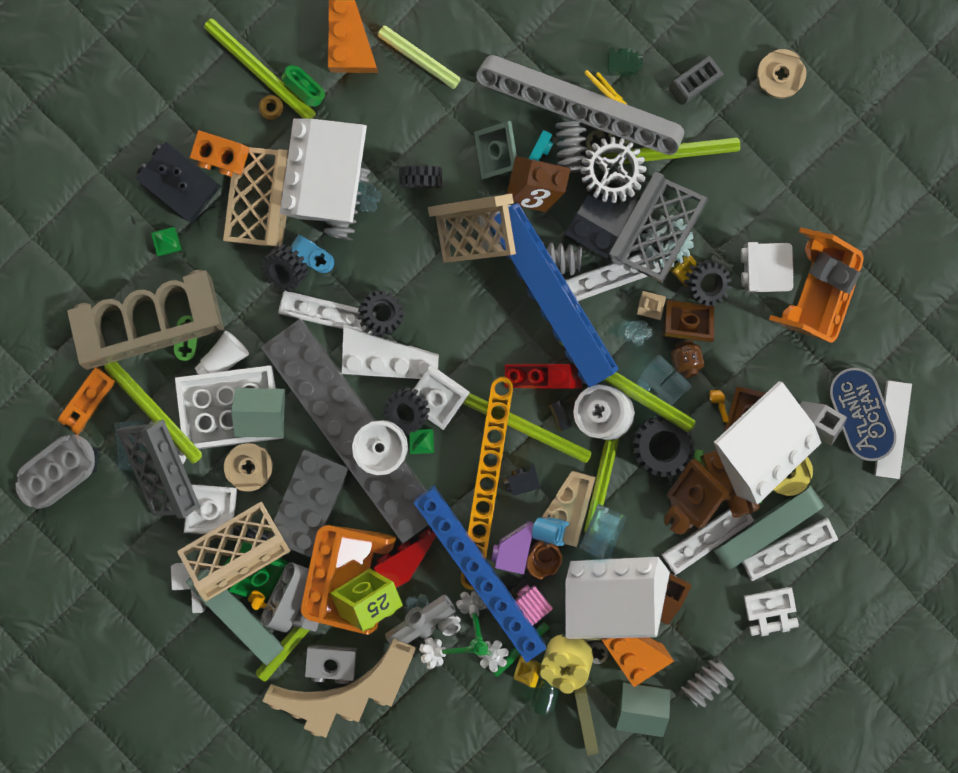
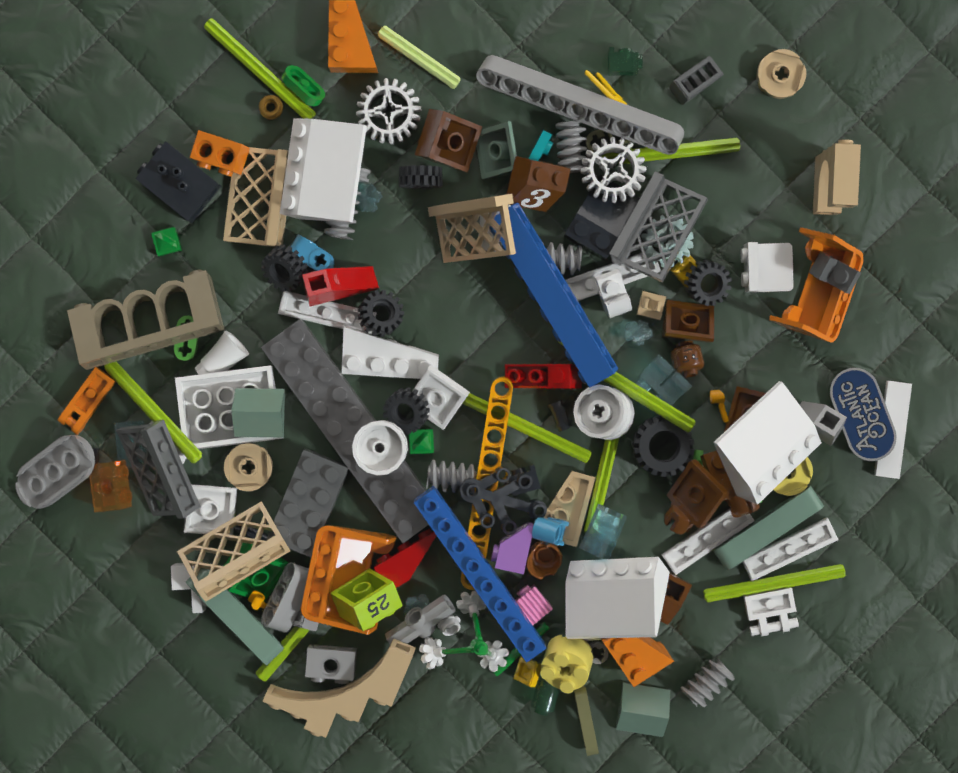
none -> clear orange brick [89,460,132,513]
none -> red slope [302,266,379,307]
none -> white gear [356,78,421,144]
none -> reddish brown slope [415,109,482,173]
none -> light grey piece [426,460,476,494]
none -> black plant [459,466,547,535]
none -> white brick [595,269,632,319]
none -> lime axle [704,564,845,602]
none -> tan arch [813,140,861,215]

